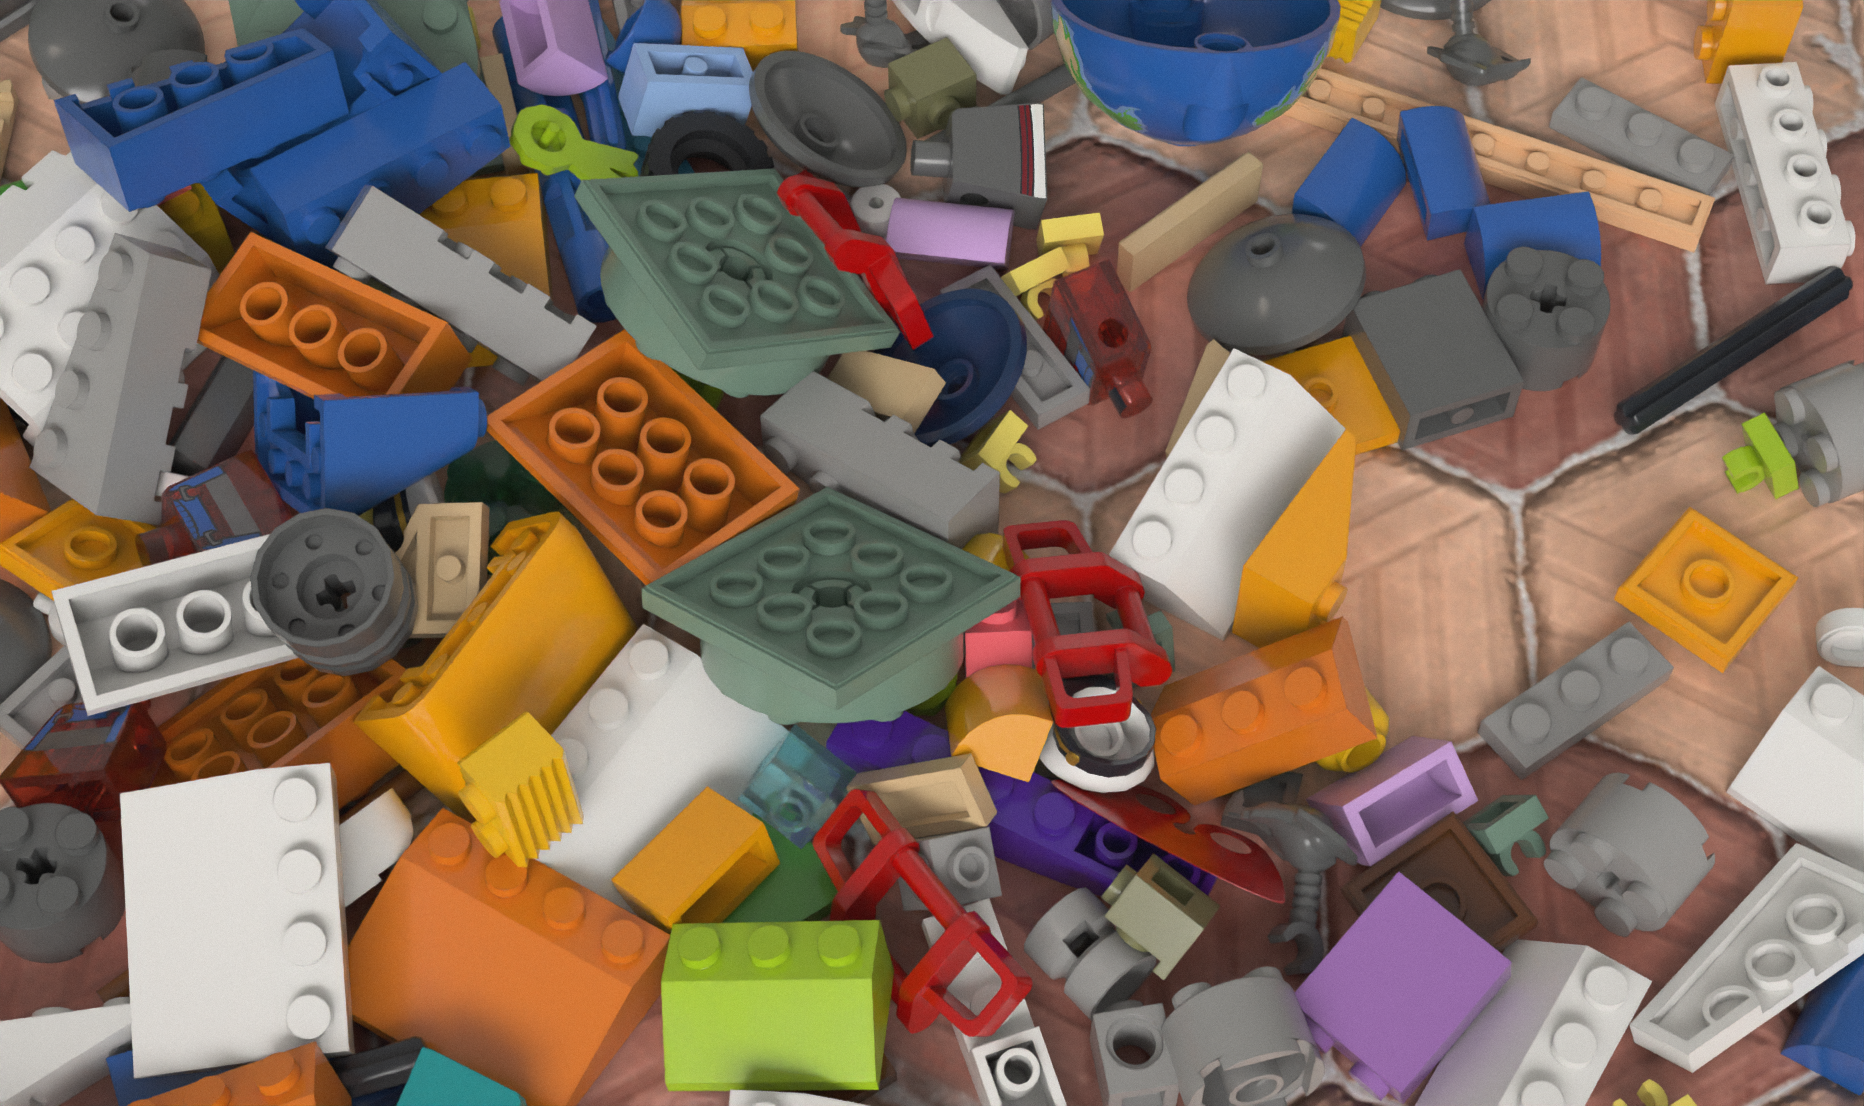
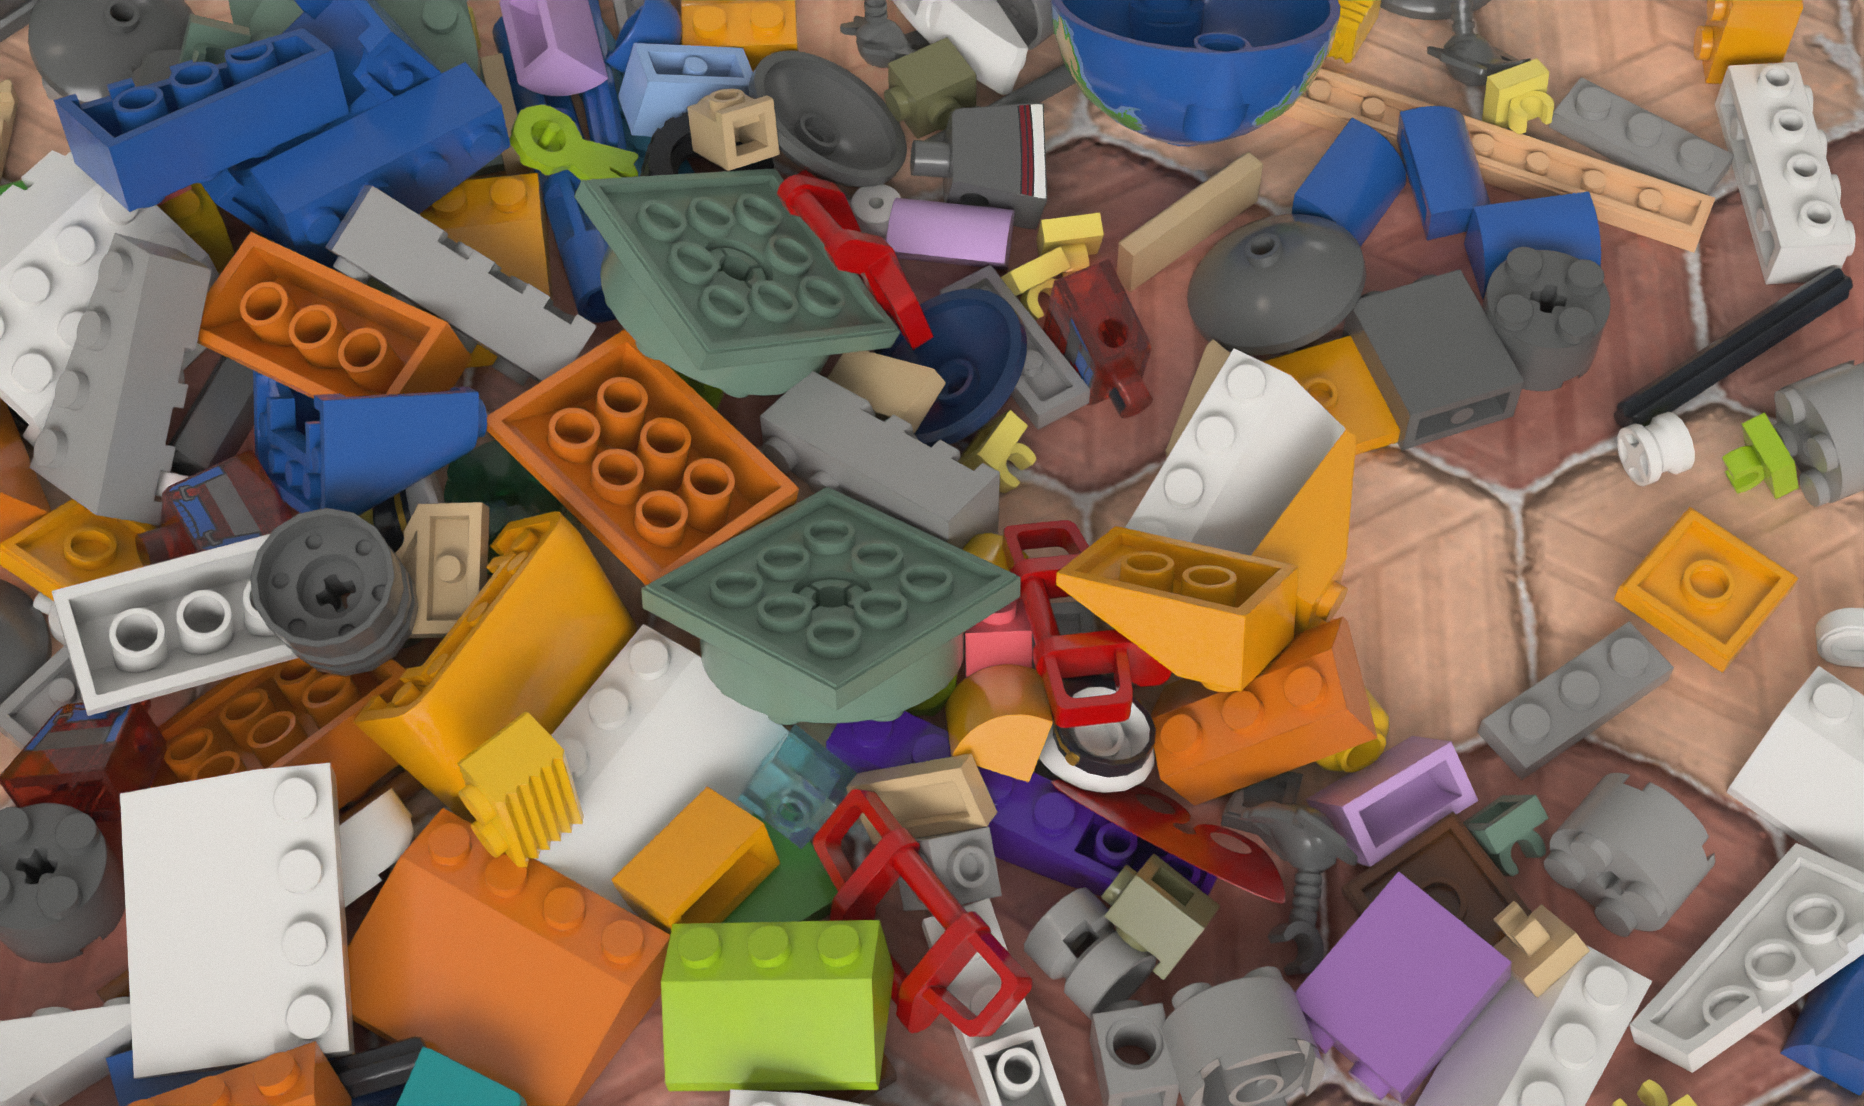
none -> sand green tile [178,14,251,65]
none -> tan brick [687,89,780,171]
none -> light orange slope [1056,526,1299,692]
none -> light yellow tile [1482,58,1554,134]
none -> tan tile [1493,901,1590,998]
none -> white wheel [1617,412,1695,486]

